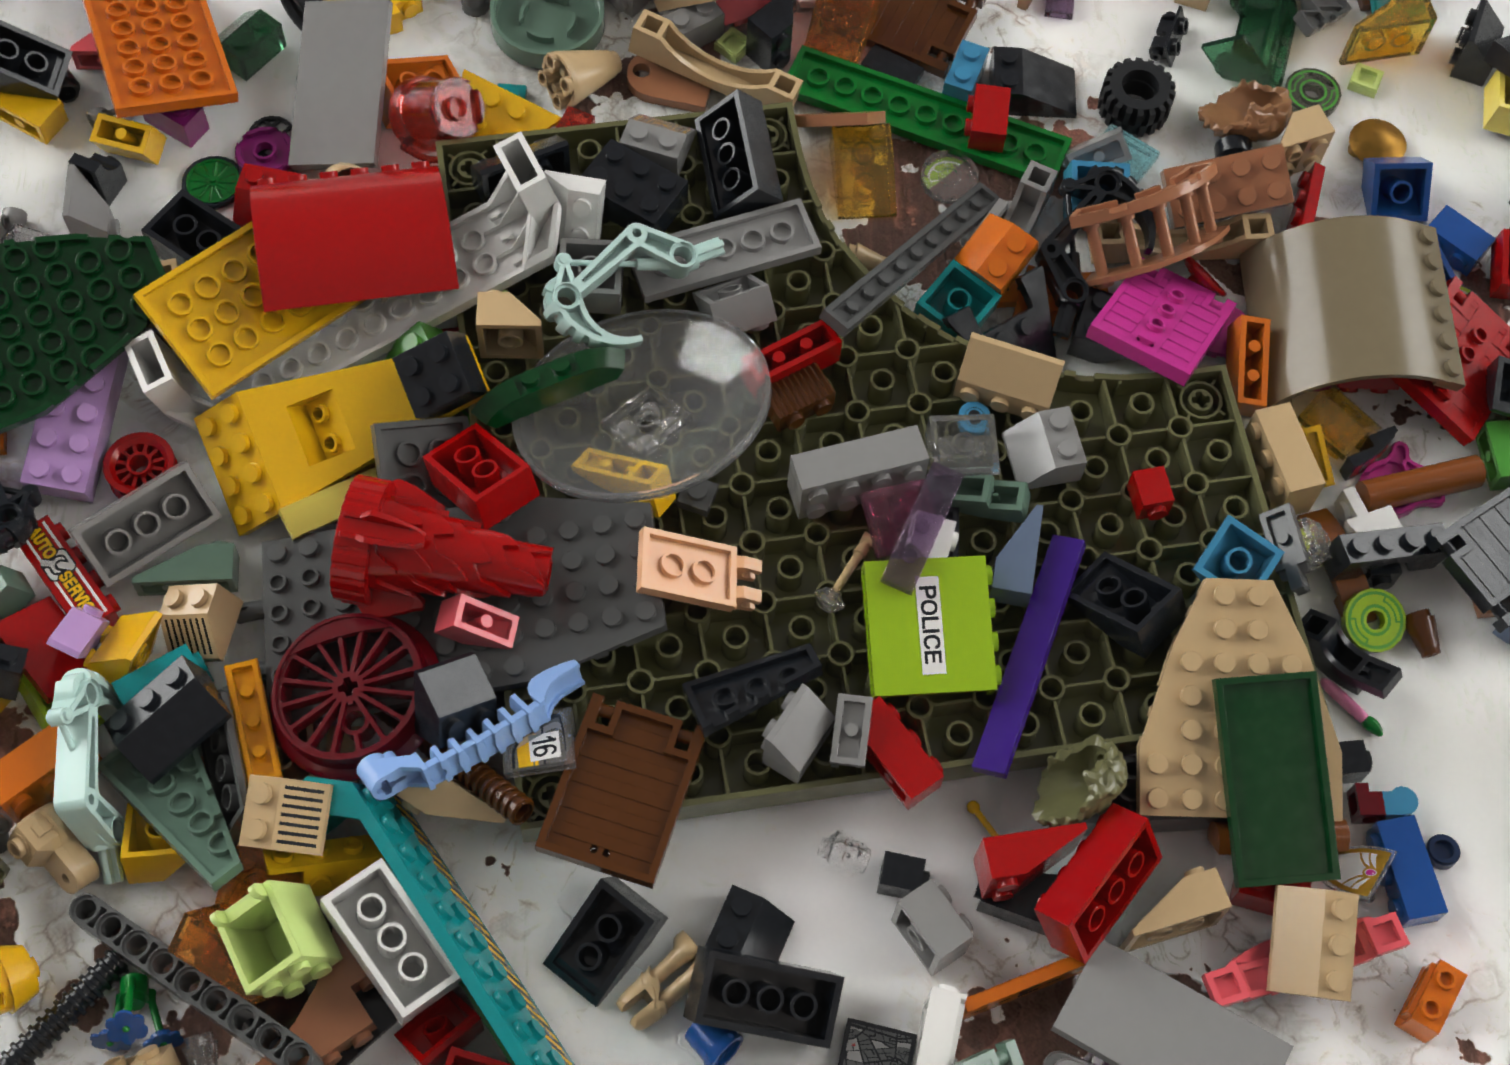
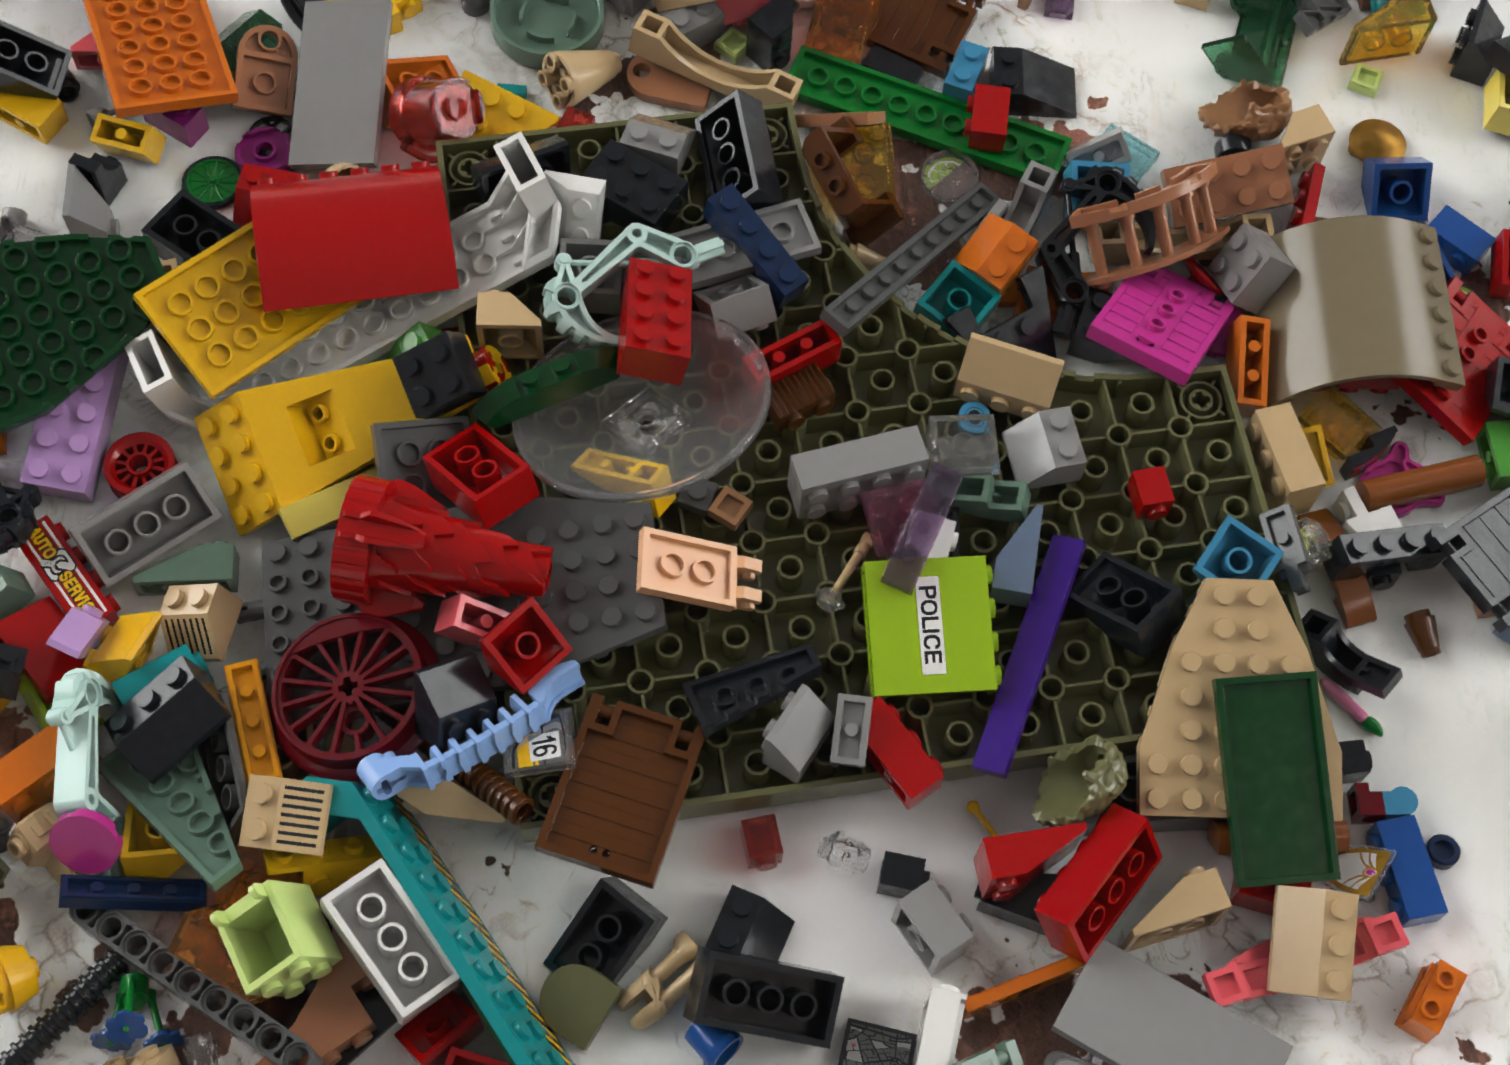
black tyre [1098,57,1176,137] -> none
black hinge [1149,6,1189,67] -> none
clear smoke tile [1284,68,1342,117] -> none
lime tile [1341,588,1406,653] -> none
none -> dark pink tile [49,809,123,874]
none -> dark blue tile [58,874,207,912]
none -> nougat tile [231,25,298,119]
none -> piece [474,345,512,390]
none -> red slope [479,596,573,695]
none -> olive tile [539,964,624,1051]
none -> red brick [617,257,692,386]
none -> dark blue arch [702,183,809,310]
none -> medium nougat plate [708,485,753,531]
none -> clear red brick [740,814,784,871]
none -> reddish brown windscreen [802,116,905,247]
none -> light grey brick [1206,222,1295,314]

